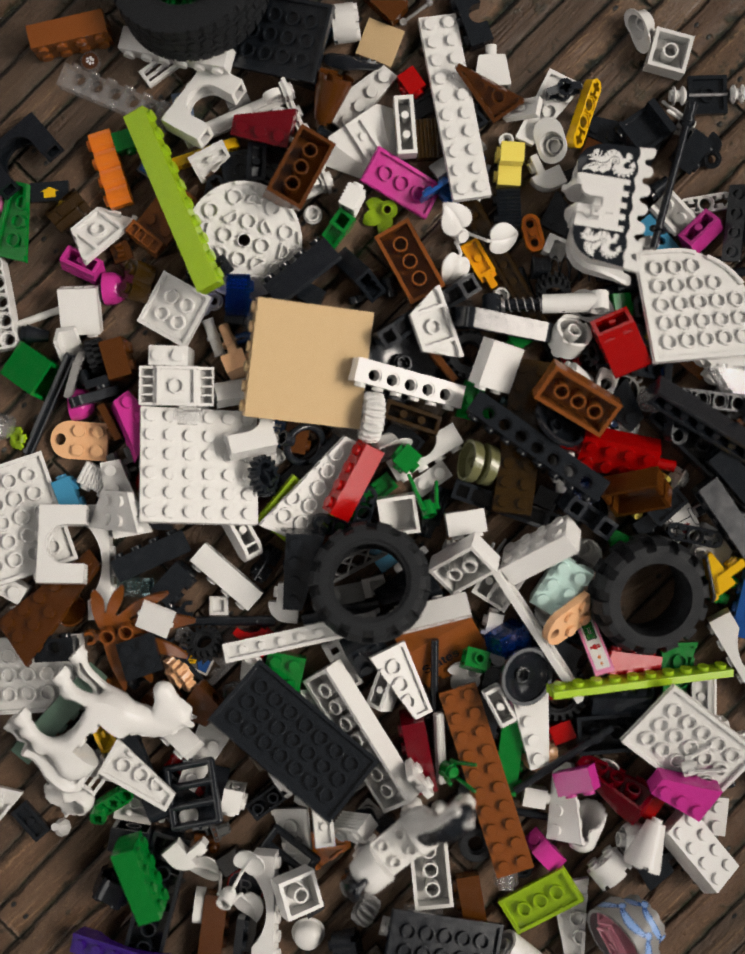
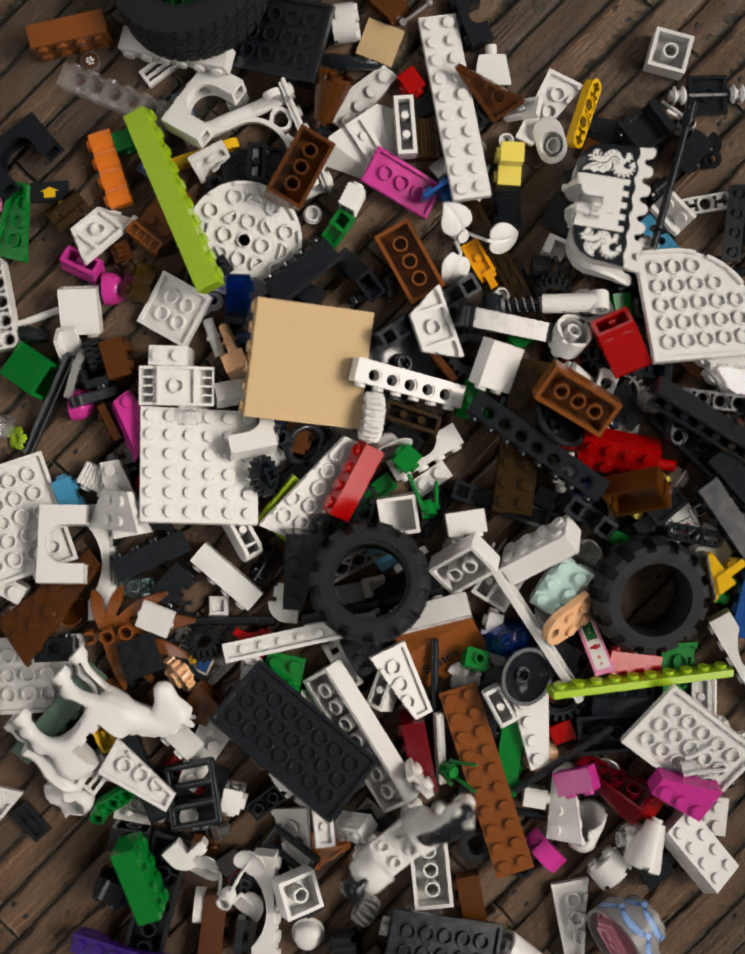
light nougat plate [50,421,110,462] -> none
white rock [51,817,71,837] -> none
dark red wedge [230,109,298,148] -> none
lime plate [362,197,398,234] -> none
olive wheel [457,439,501,486] -> none
clear head [493,869,519,891] -> none
lime plate [498,865,584,935] -> none
orange plate [521,214,545,253] -> none
white brick [527,153,567,192] -> none
black piece [544,78,583,102] -> none
white piece [624,8,655,54] -> none
dark pink brick [678,208,723,253] -> none

